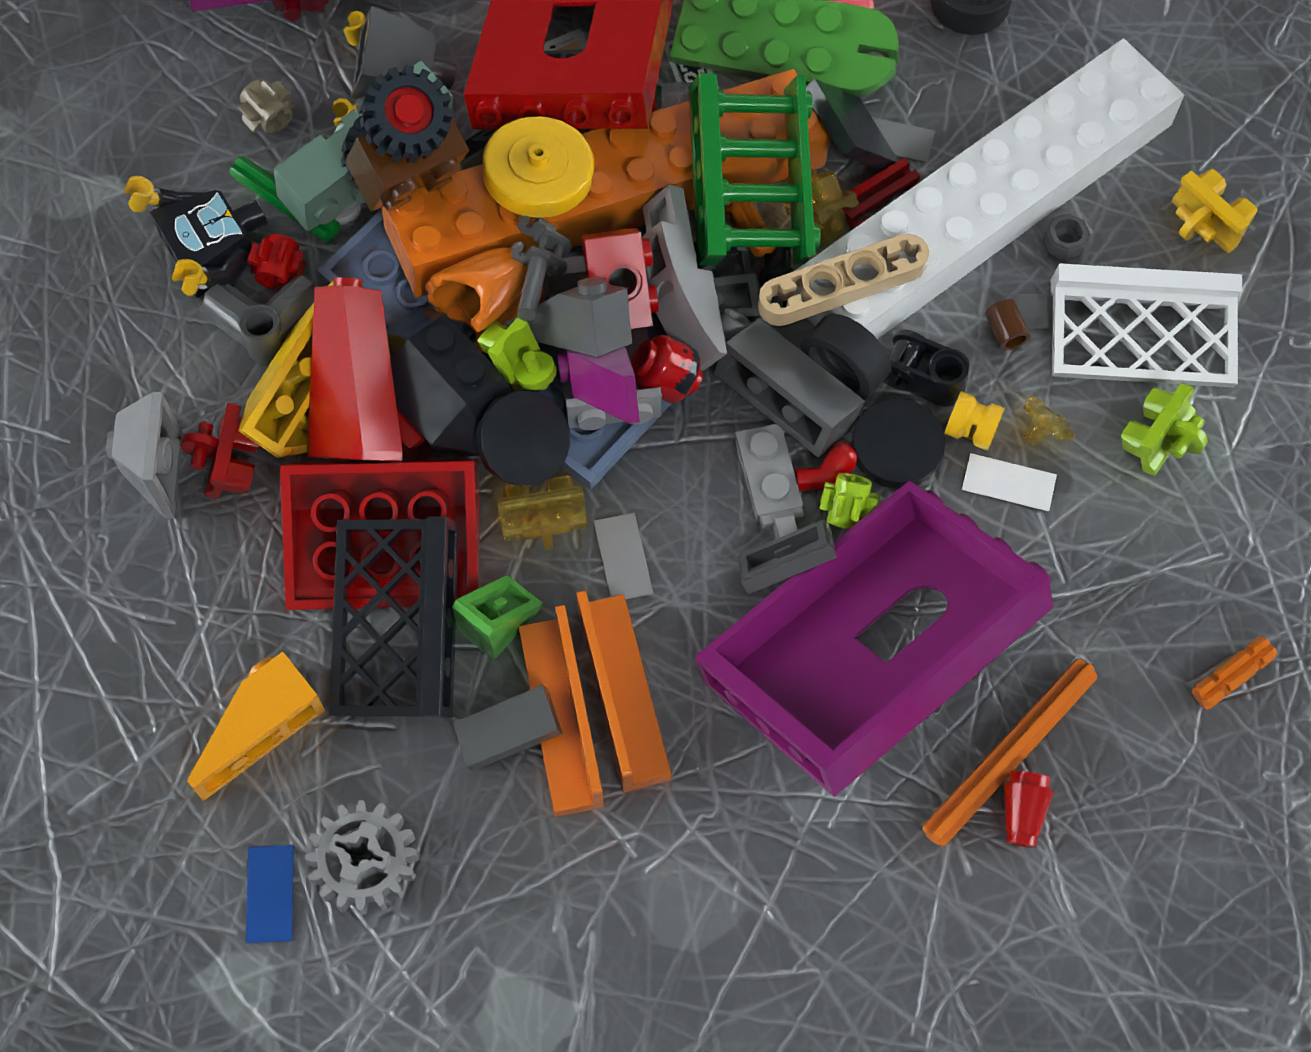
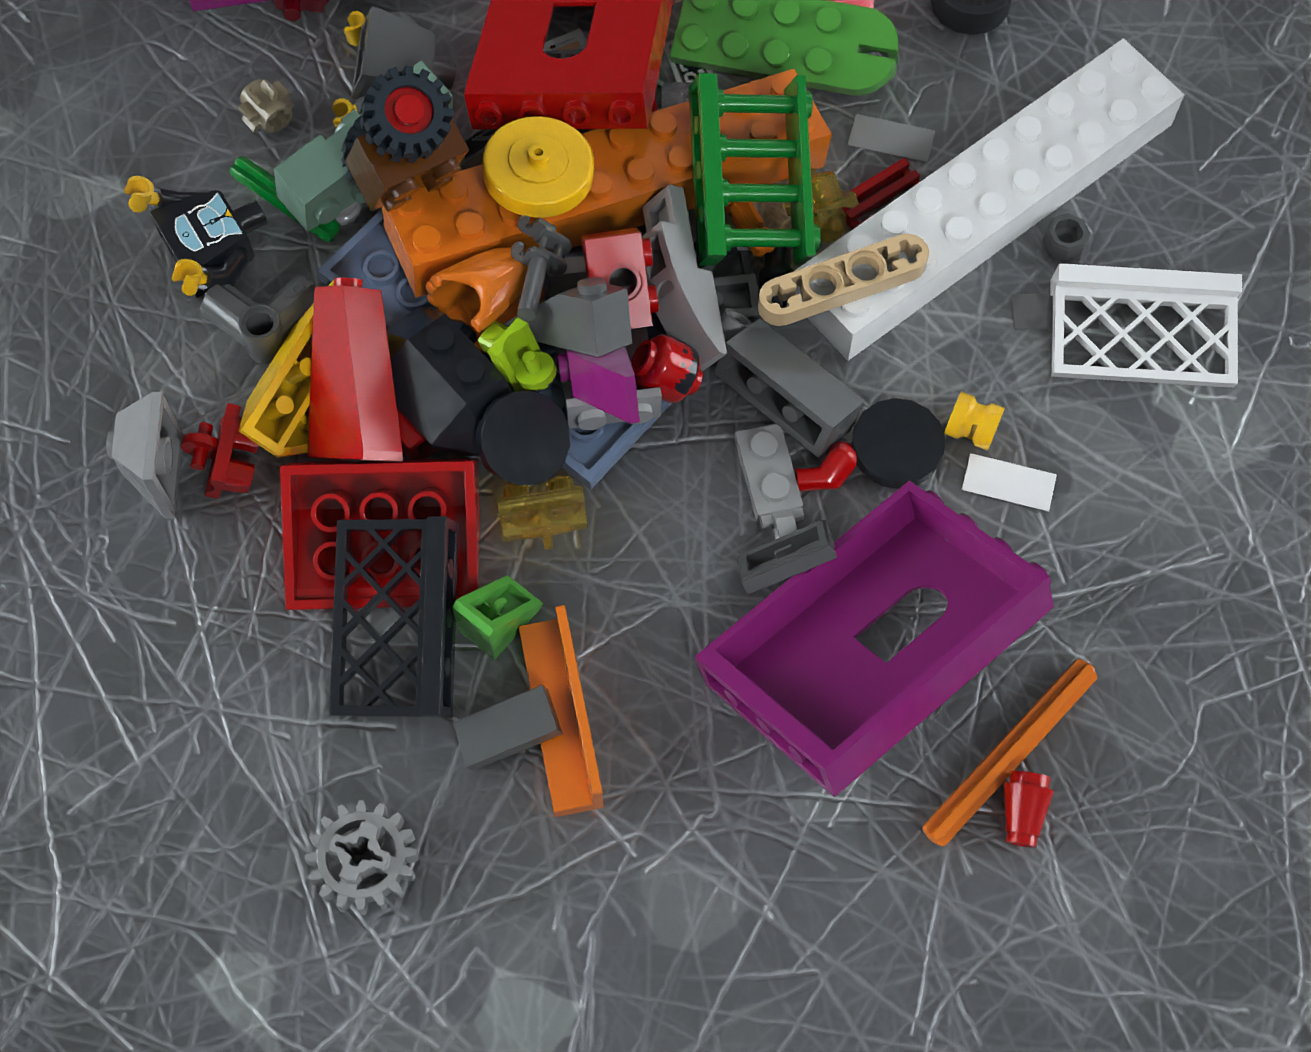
light orange slope [187,652,325,801] -> none
blue sticker [246,845,294,943] -> none
red gear [247,234,307,290] -> none
orange panel [576,590,672,792] -> none
light grey sticker [593,512,654,599] -> none
black tyre [800,313,891,401] -> none
black tile [806,79,898,171] -> none
lime gear [819,473,880,529] -> none
black piece [883,329,970,407] -> none
reddish brown hinge [985,299,1031,351] -> none
clear yellow plant [1022,395,1075,447] -> none
lime hips [1121,383,1208,476] -> none
yellow hips [1171,169,1258,254] -> none
orange axle [1191,636,1277,710] -> none

